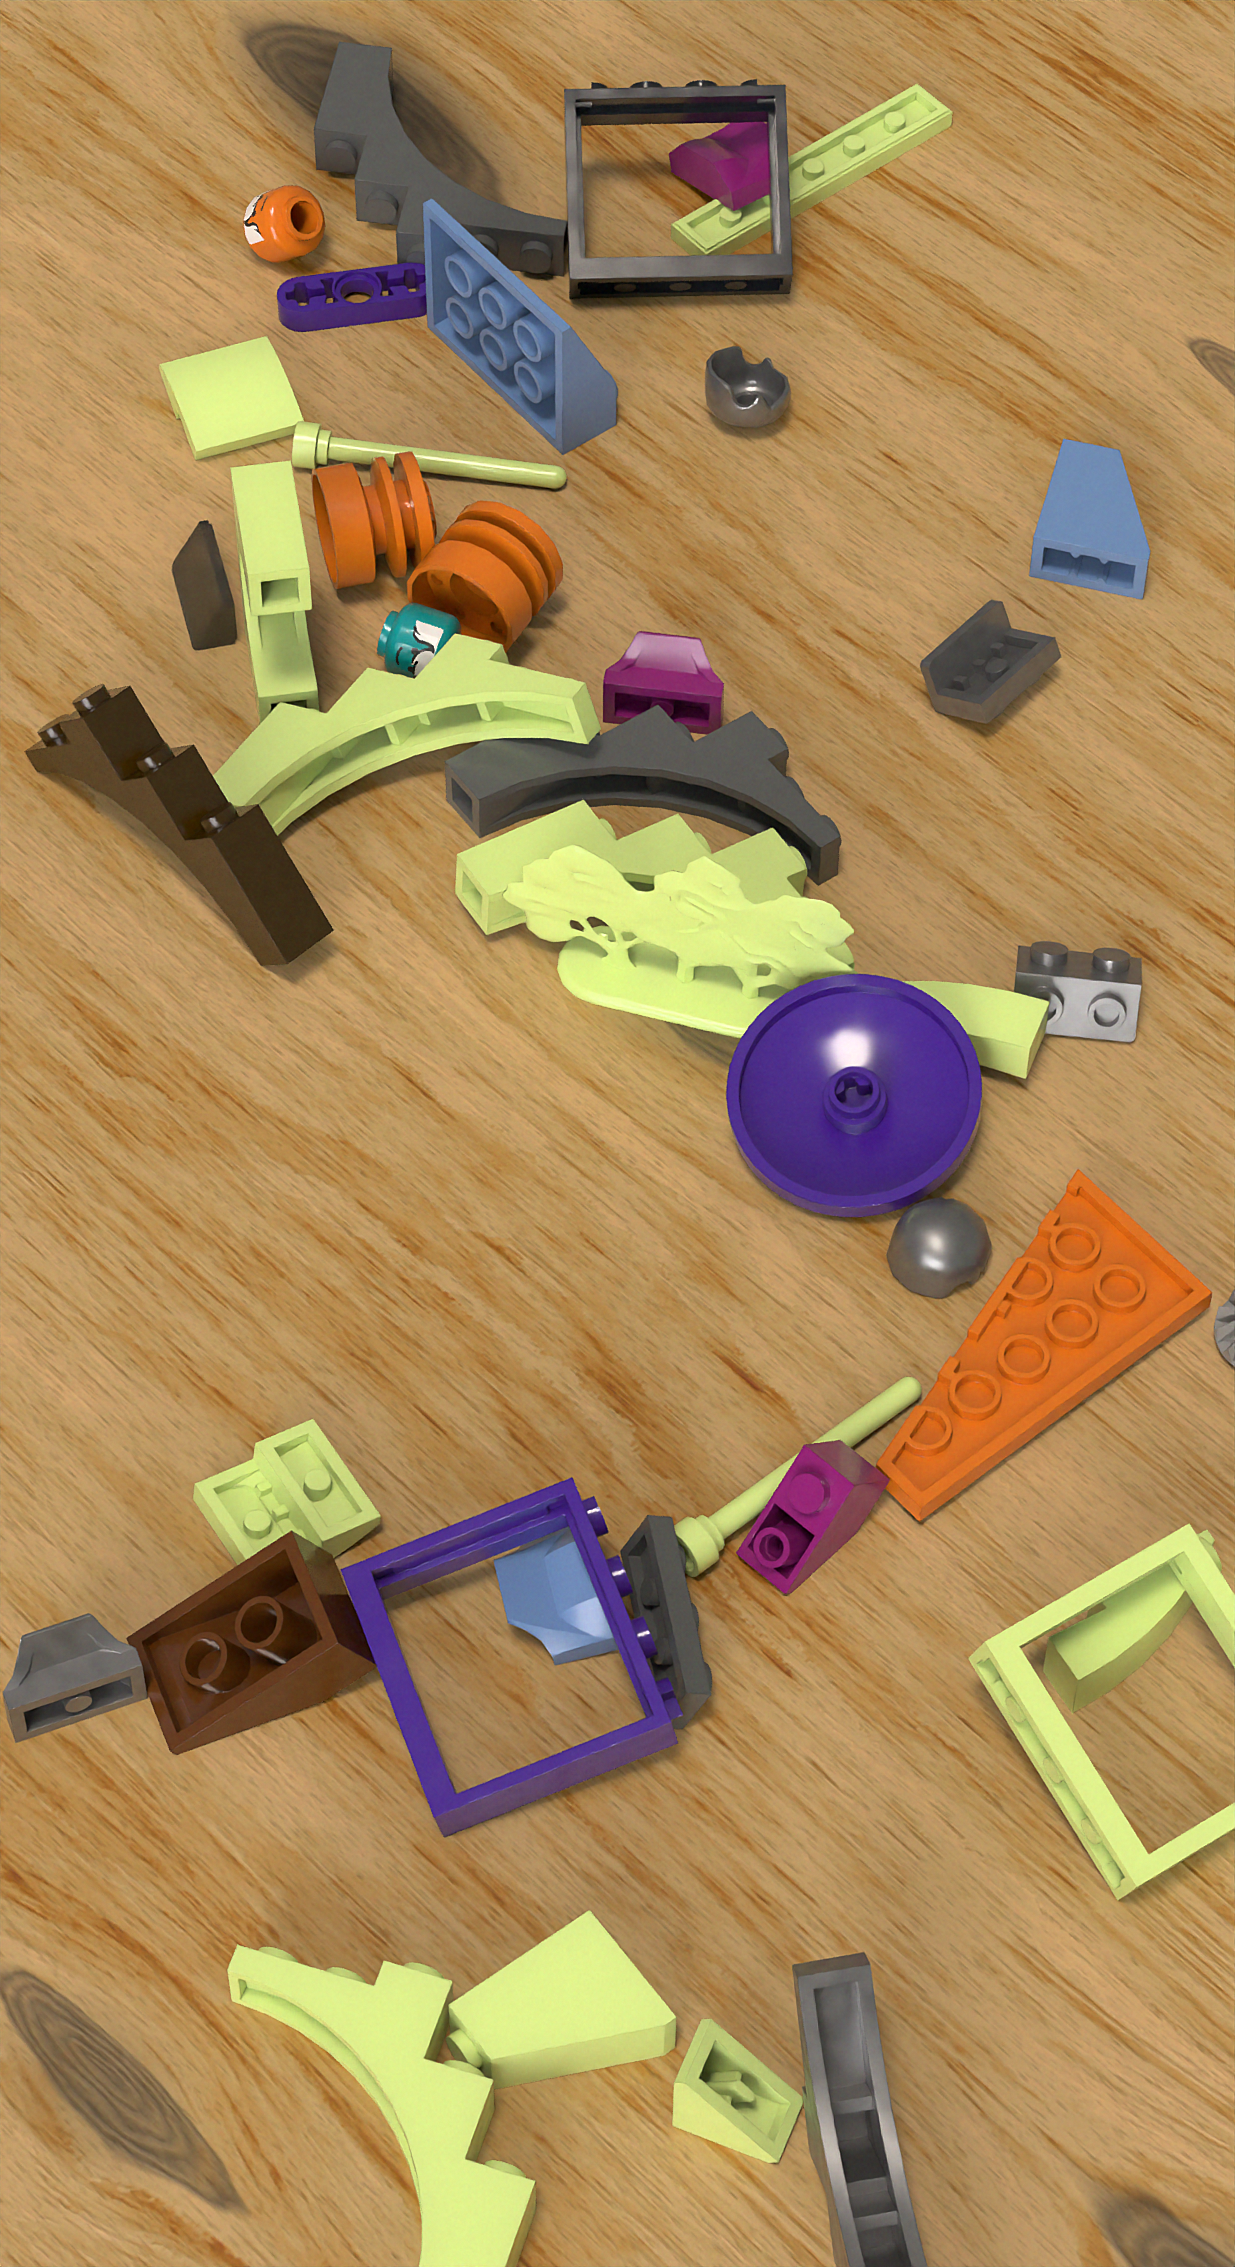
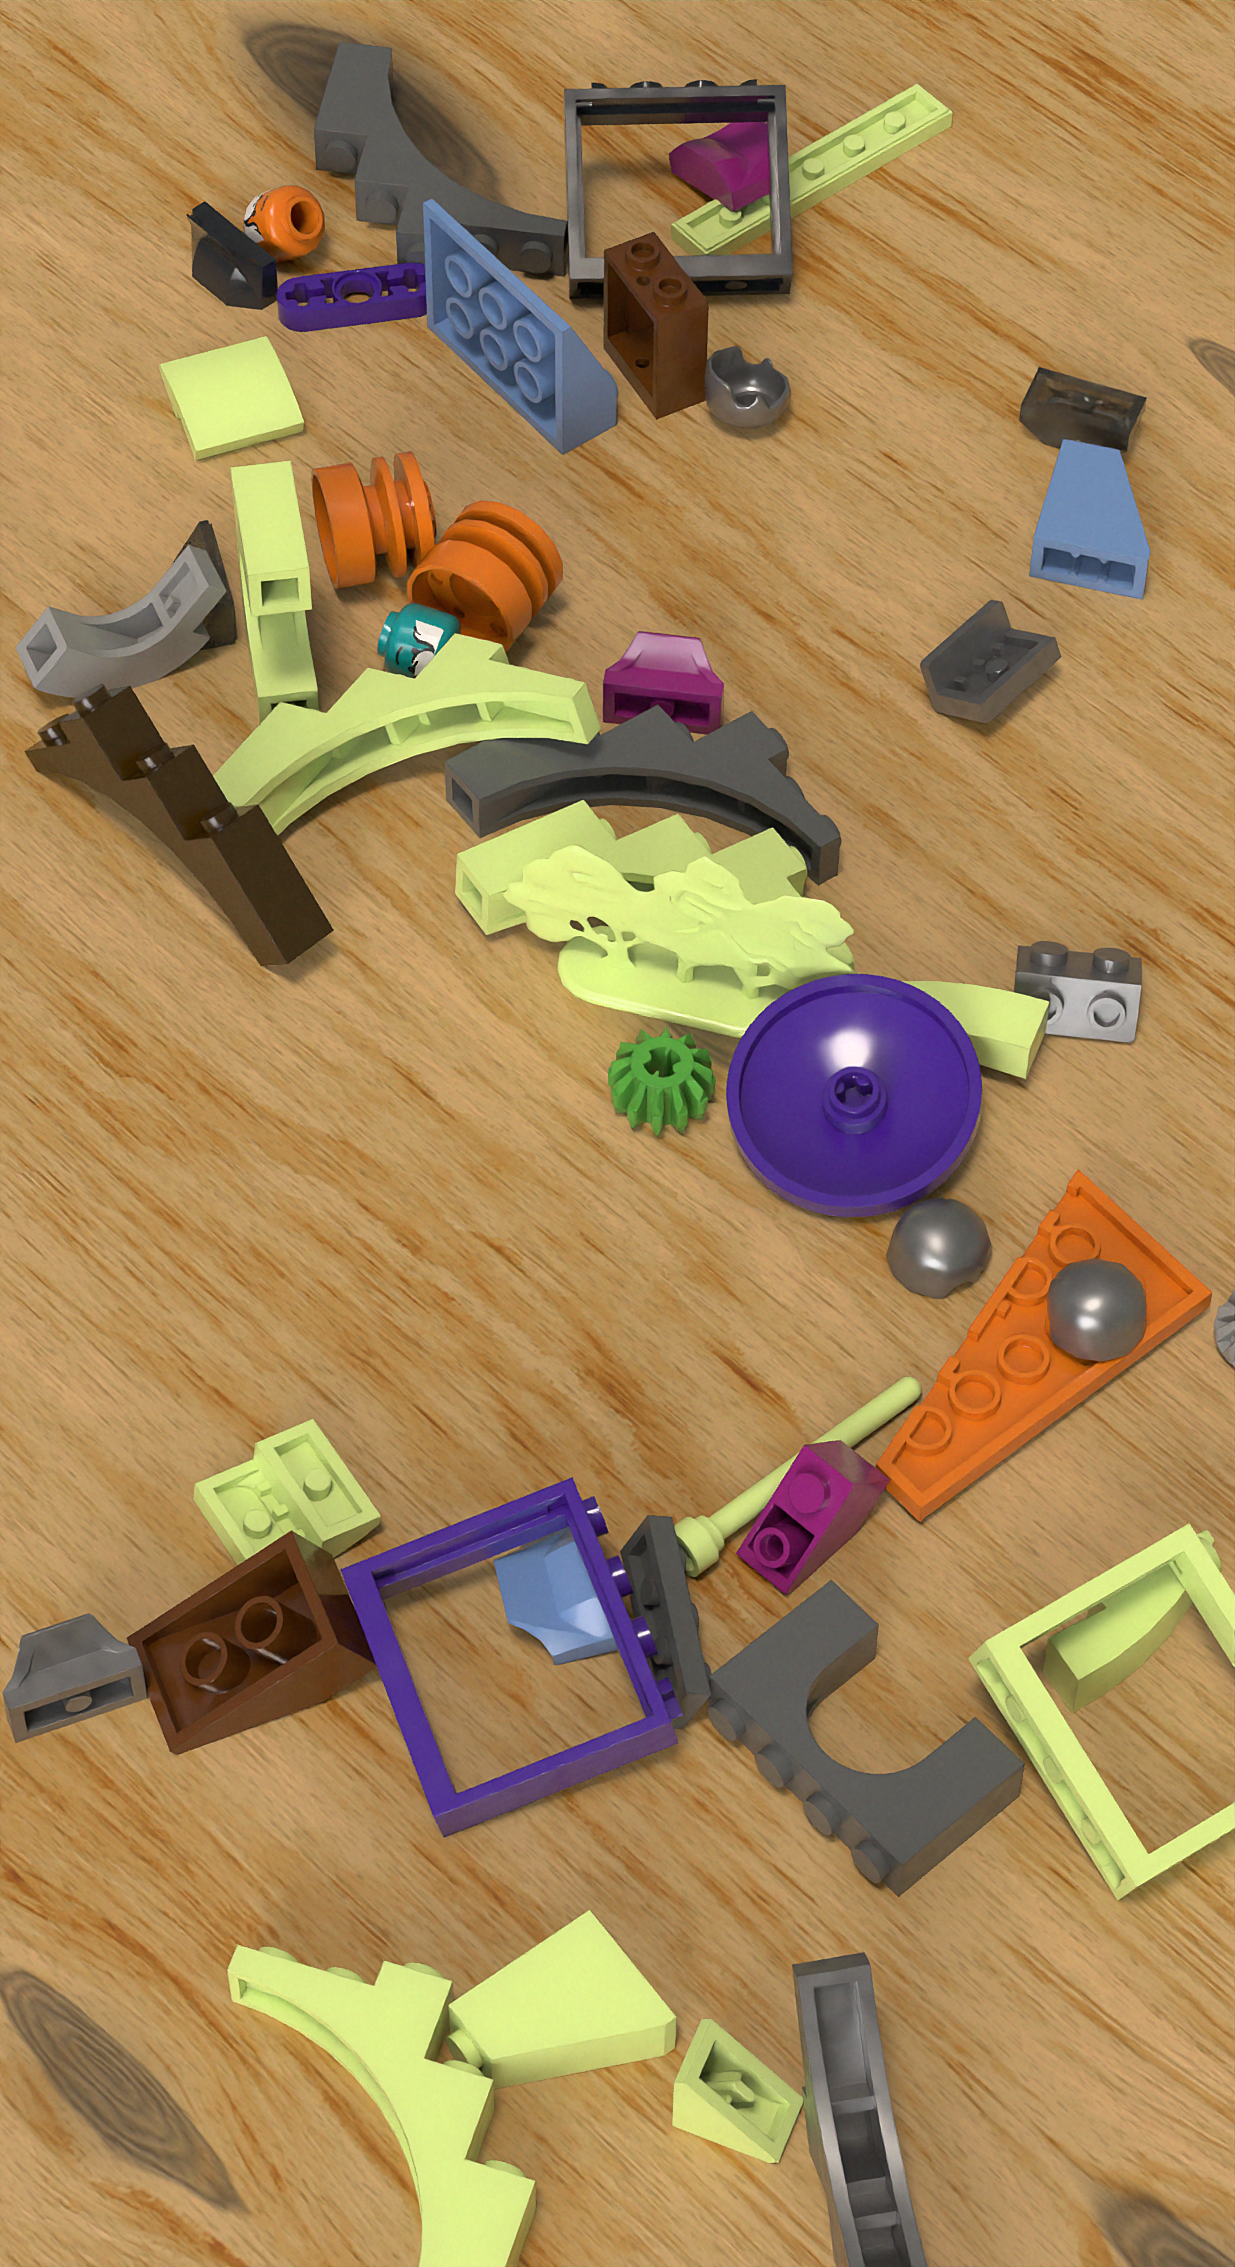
yellowish green piece [292,421,567,489] -> none
none -> light grey arch [15,545,227,698]
none -> black slope [186,202,278,310]
none -> reddish brown window [603,232,709,420]
none -> bright green gear [608,1026,716,1136]
none -> dark grey arch [708,1580,1025,1897]
none -> clear smoke slope [1019,367,1147,453]
none -> flat silver hair [1047,1258,1147,1361]

